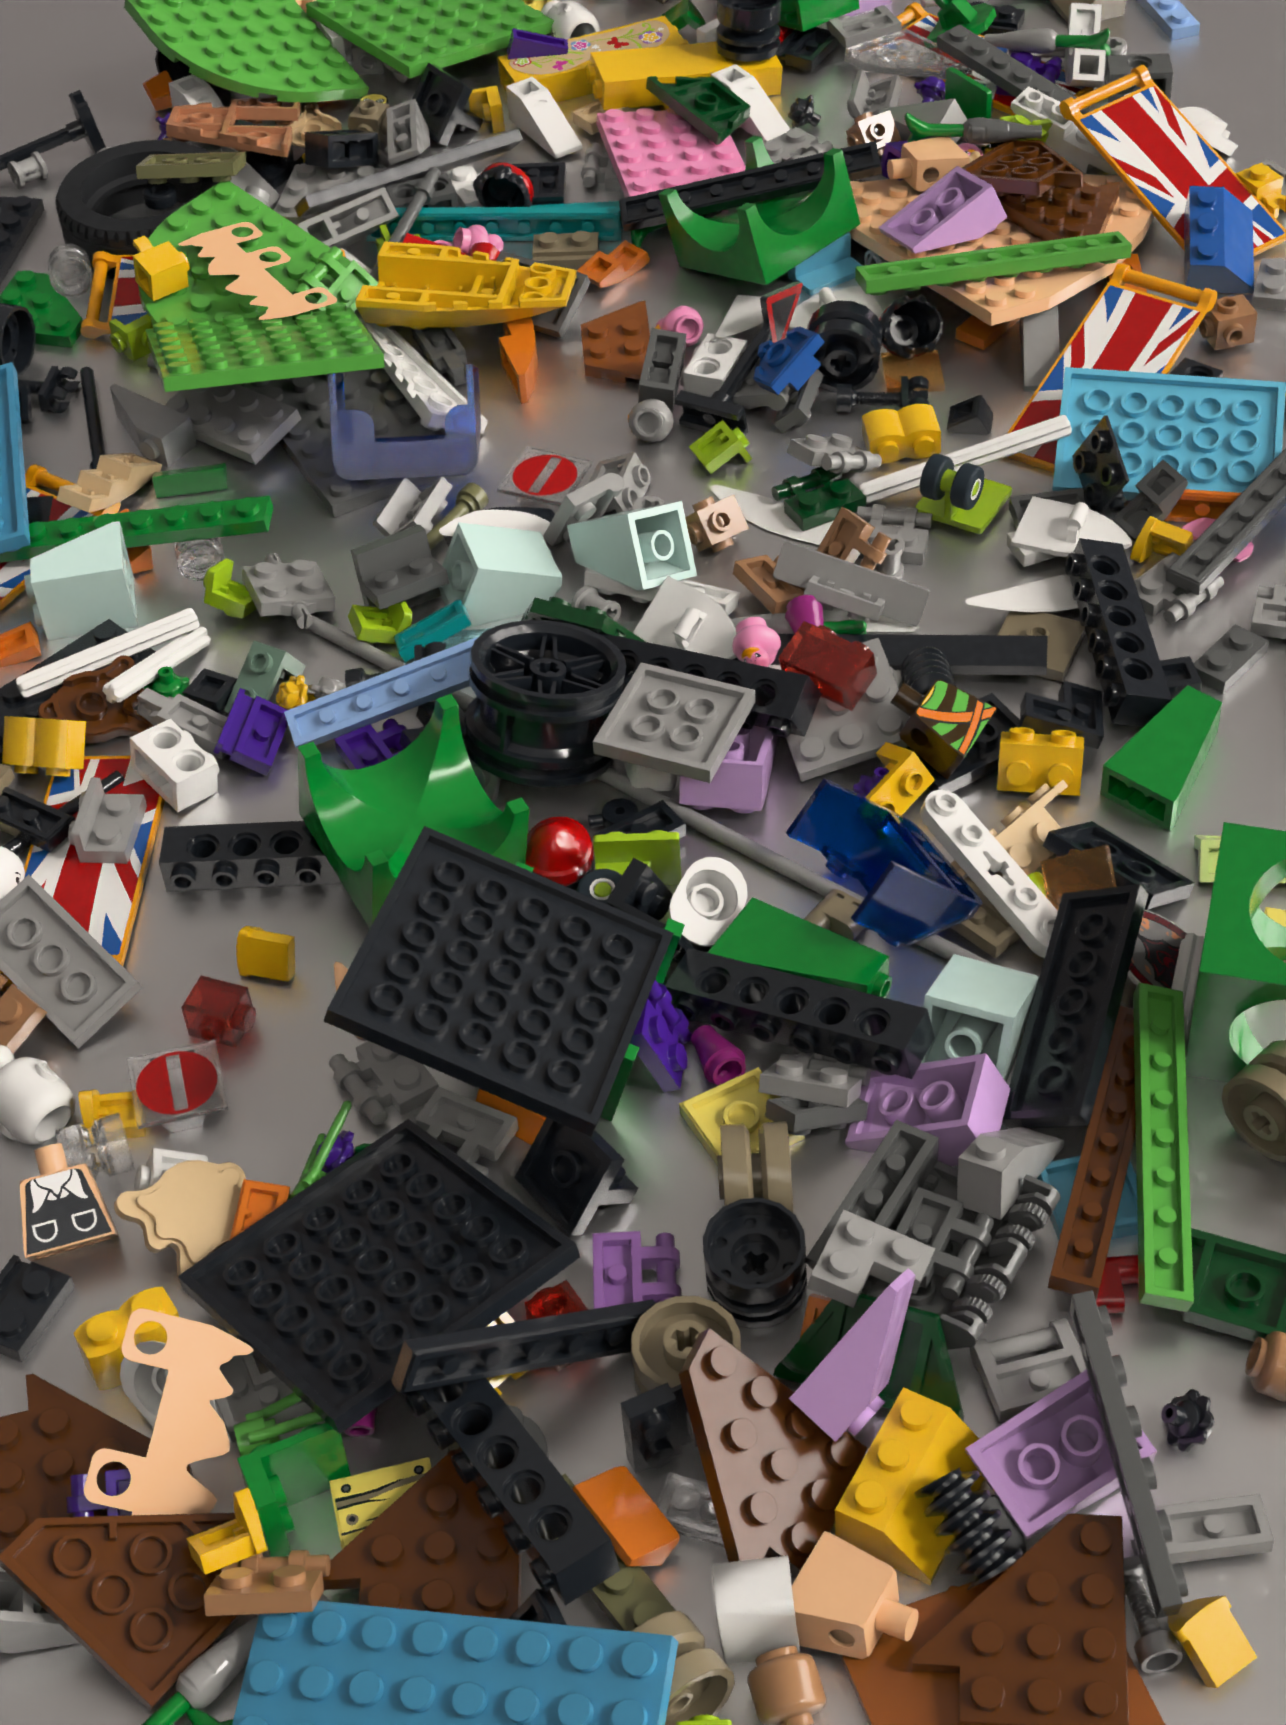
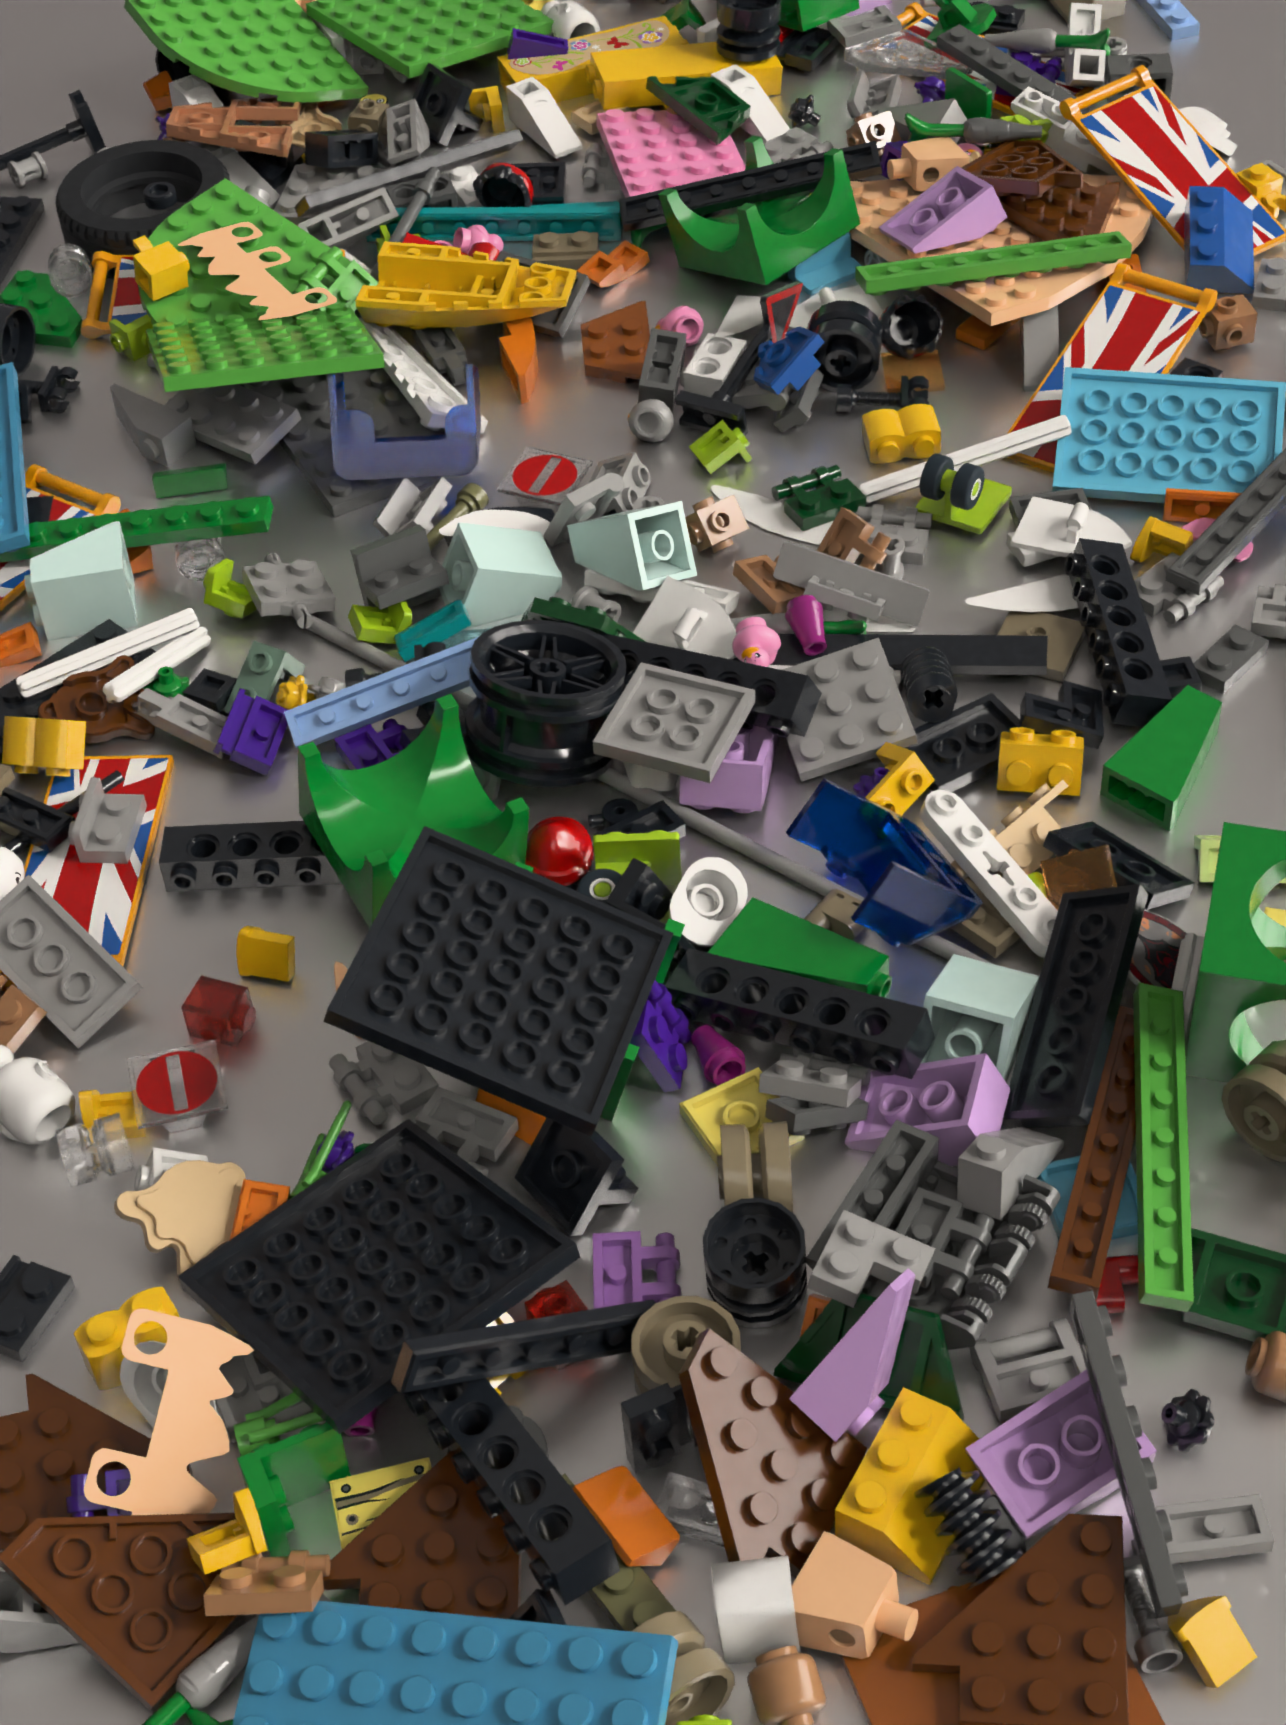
torso [20,1143,119,1261] -> none
tan slope [56,453,162,513] -> none
black bar [80,367,106,469] -> none
white brick [130,719,219,812] -> none
olive plate [136,151,246,184] -> none
clear red brick [778,621,877,711] -> none
light grey plate [787,433,882,474] -> none
torso [890,679,996,780] -> none
black slope [946,395,993,435] -> none
black hinge [1072,415,1129,514] -> none
dark grey slope [1112,460,1188,542] -> none

